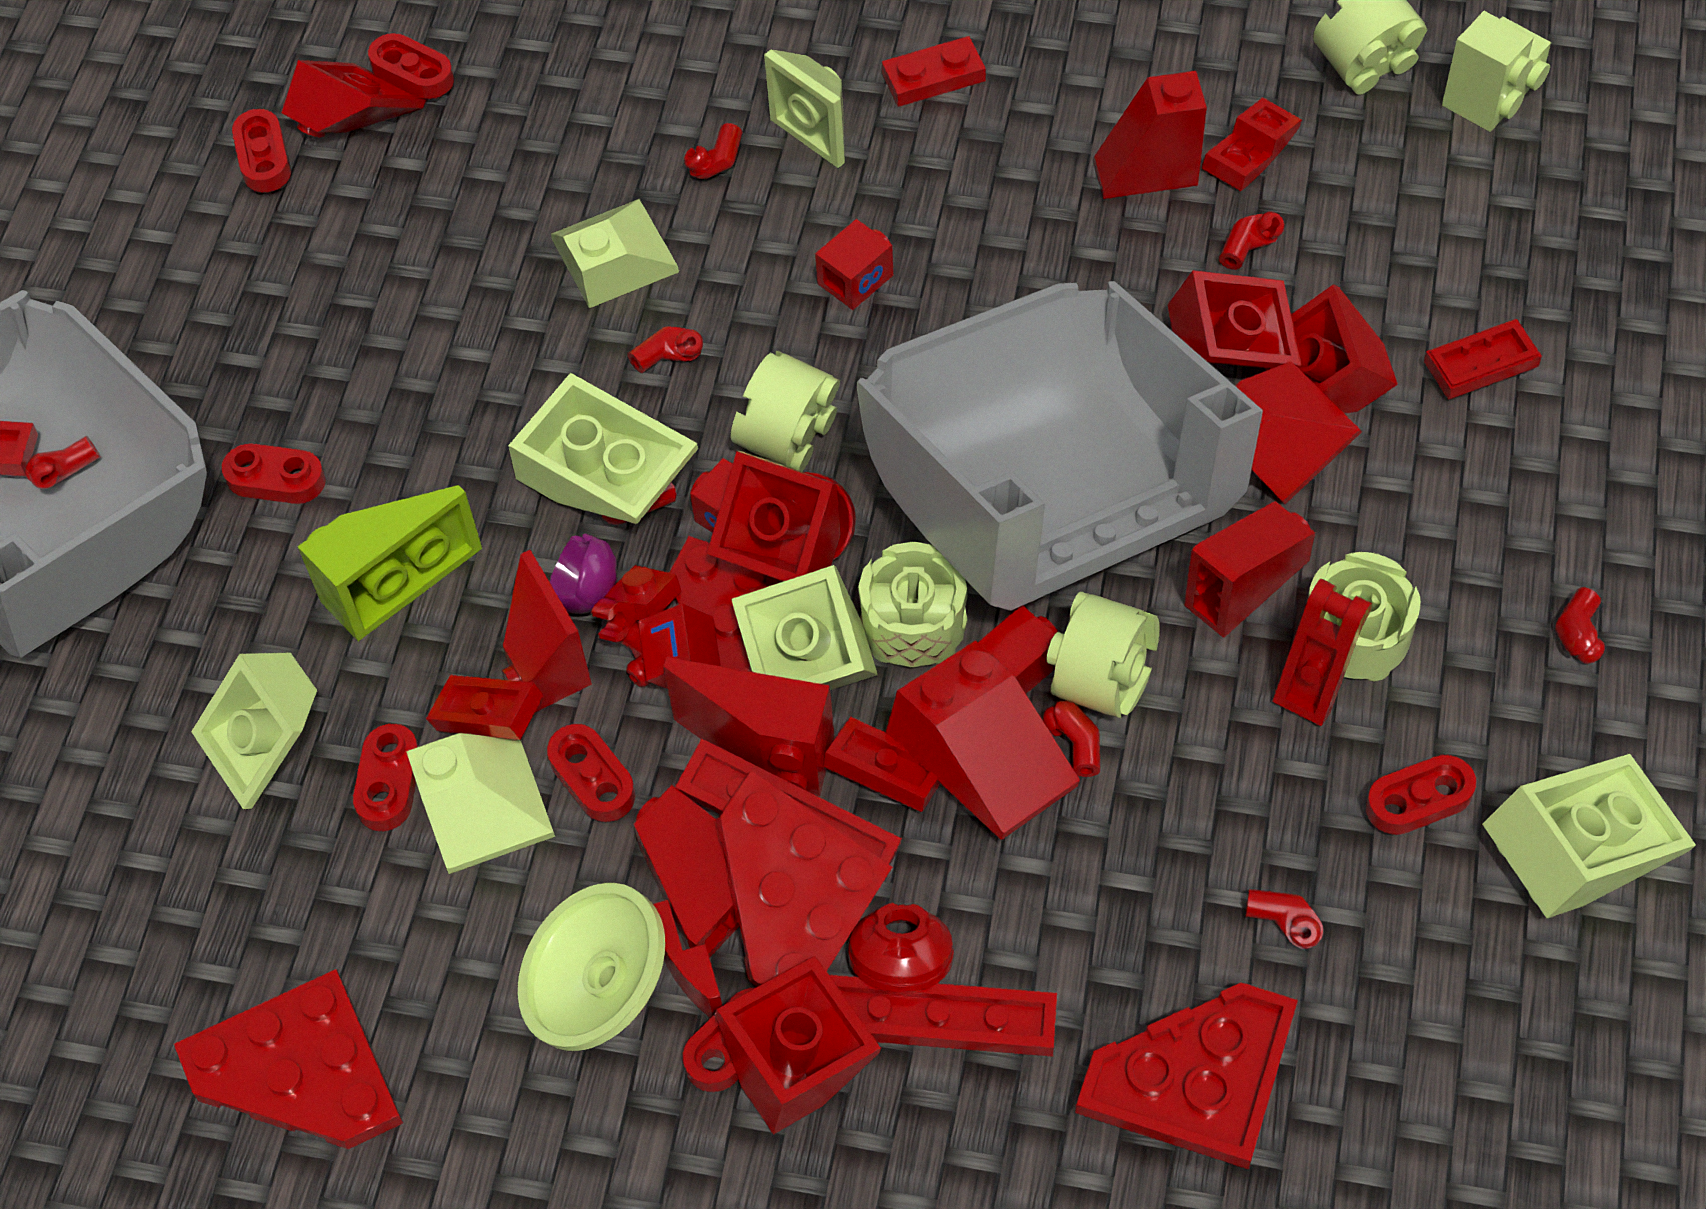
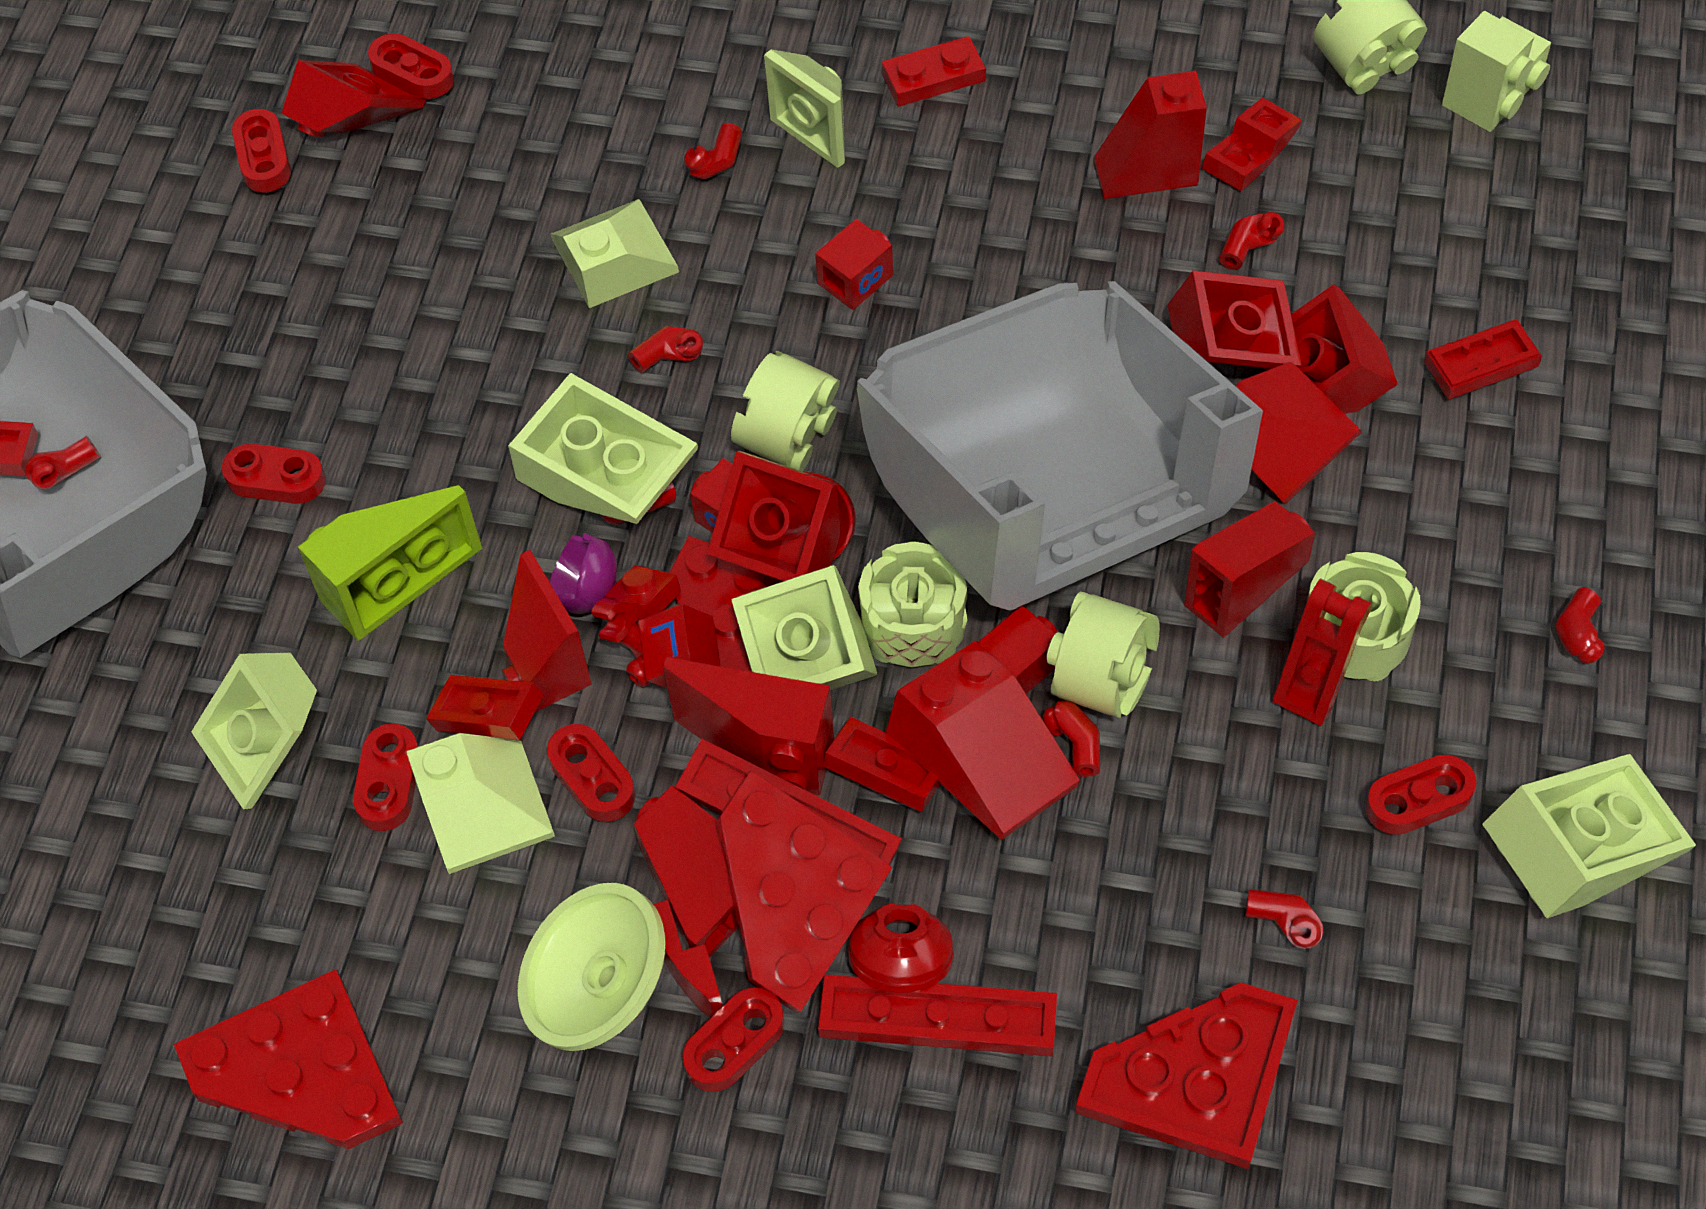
red slope [715,955,881,1135] -> none

